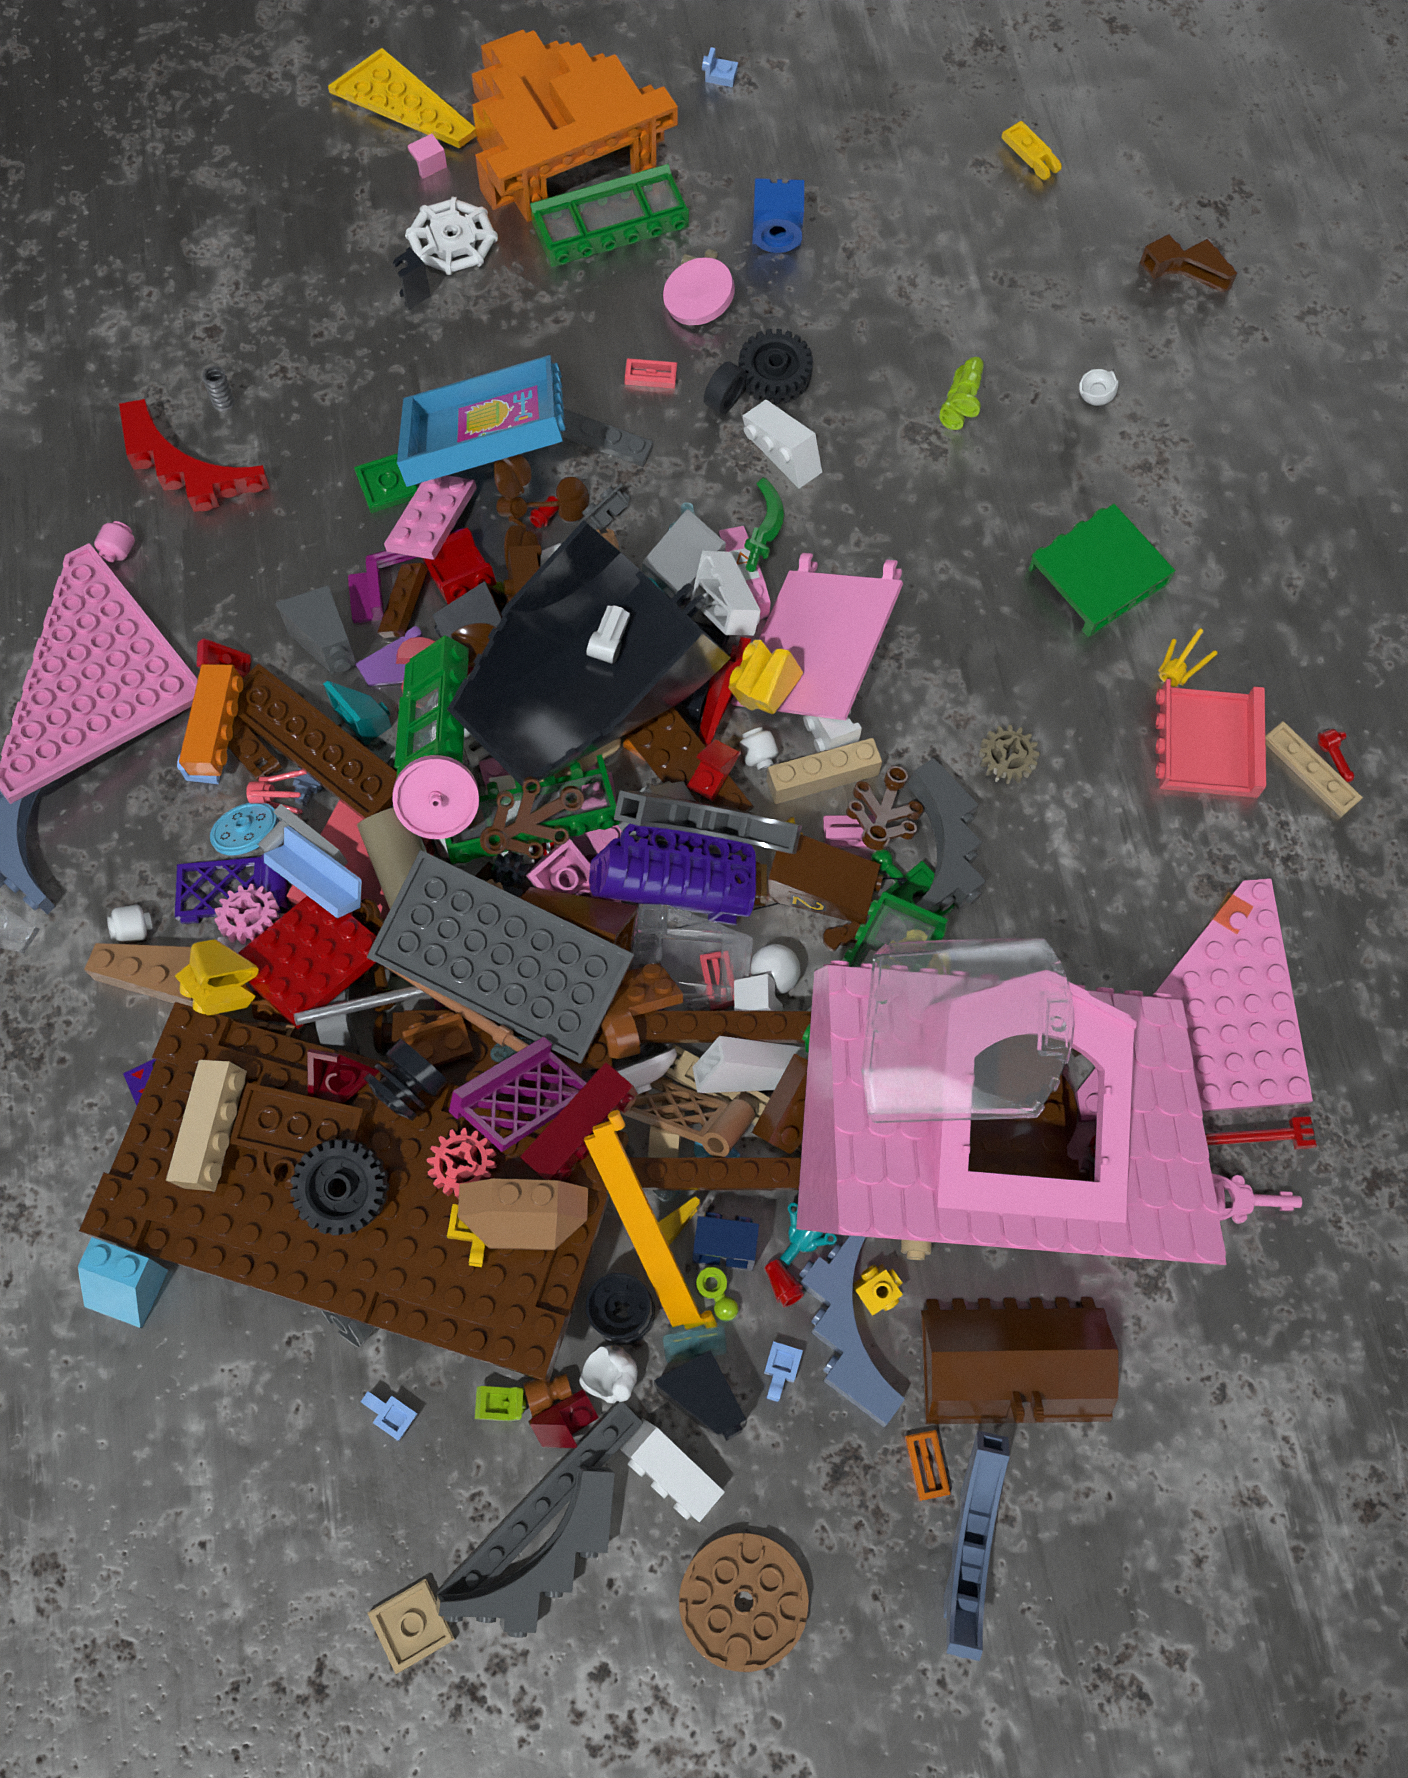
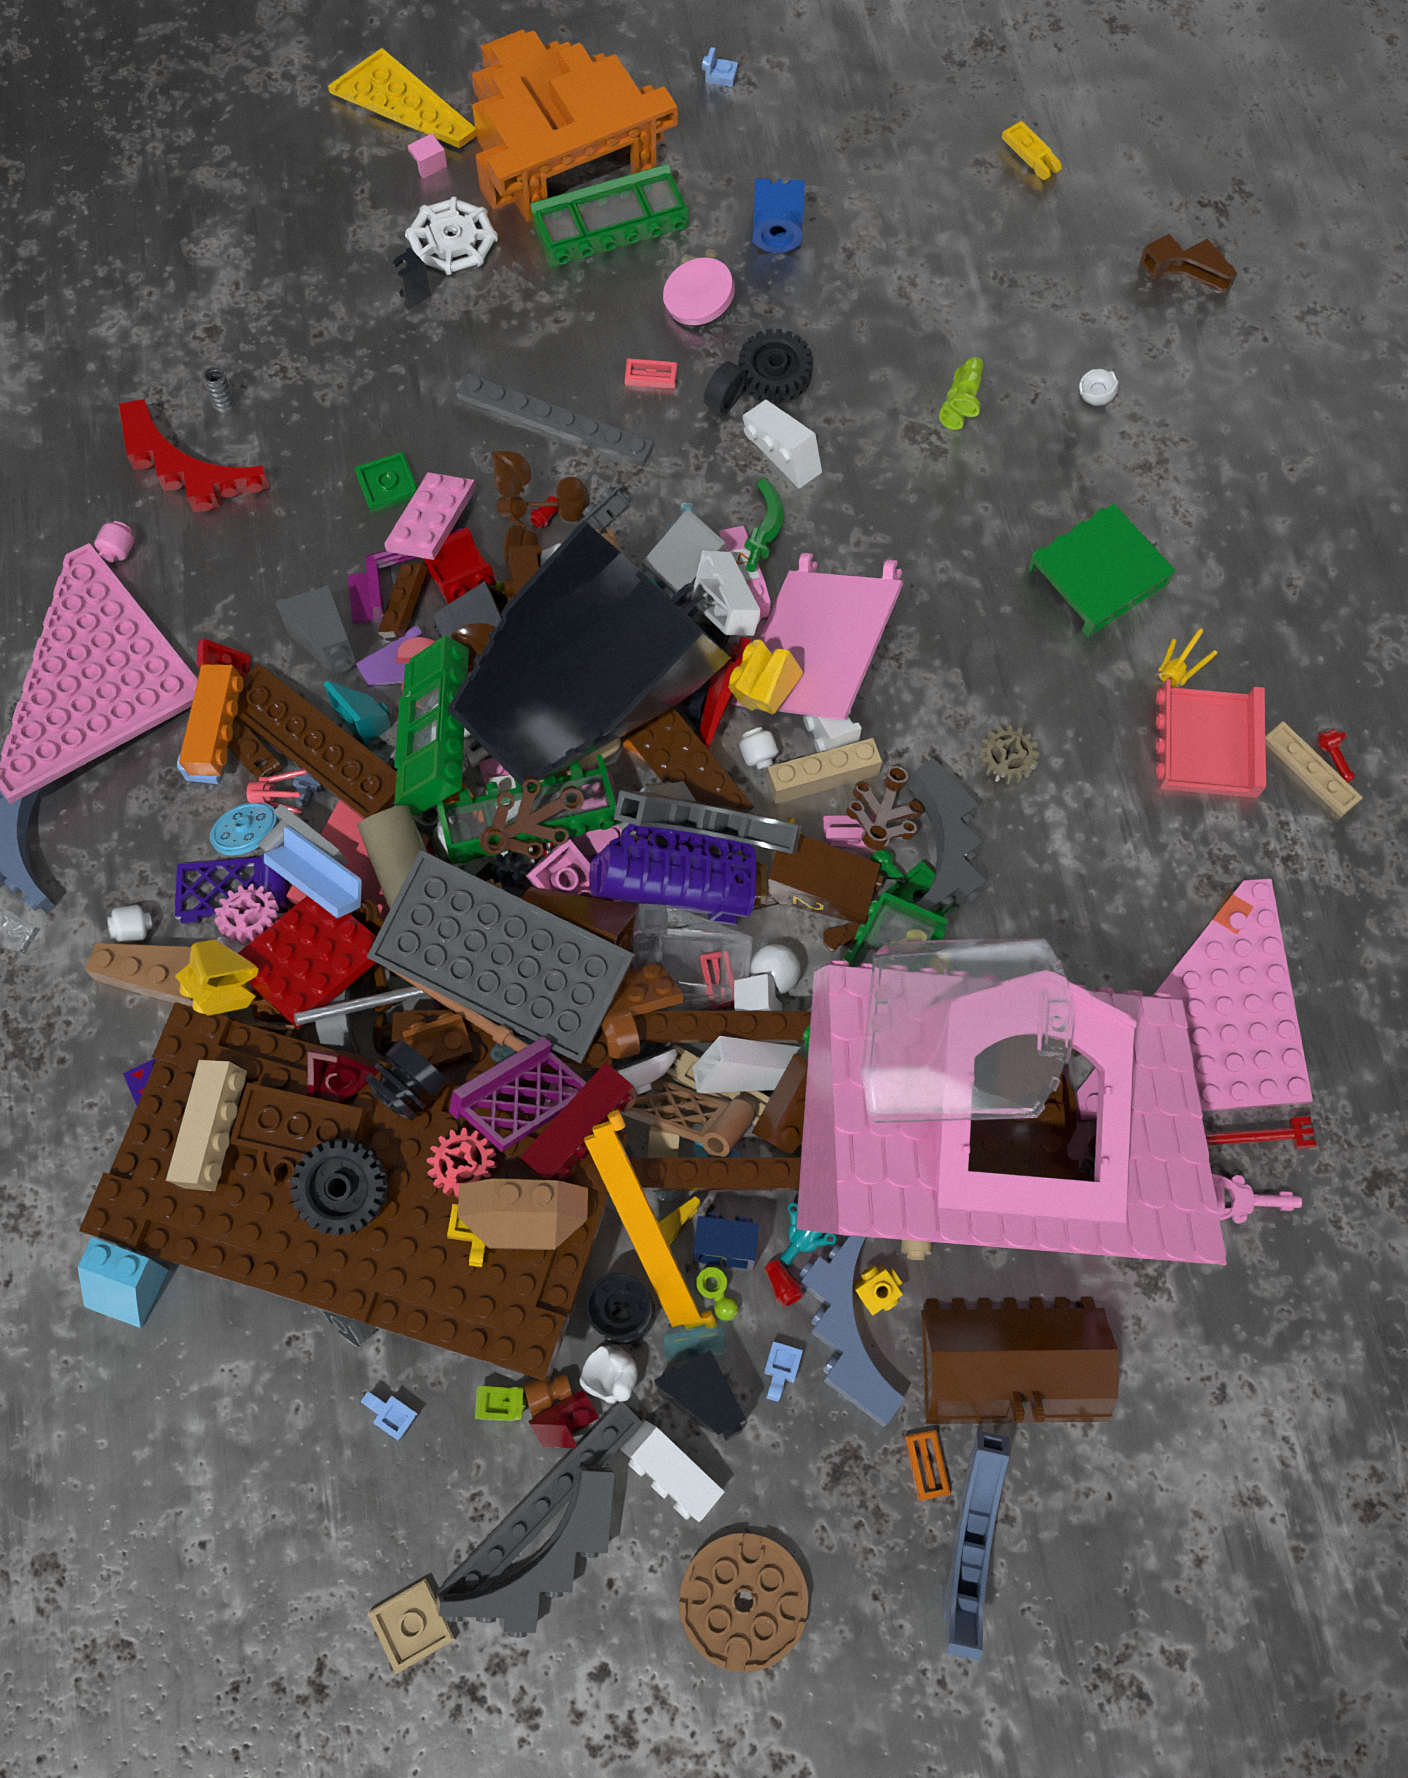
bright pink piece [393,755,479,839] -> none
dark azure panel [397,355,566,487] -> none
white piece [587,605,630,664] -> none
red slope [687,739,740,802] -> none

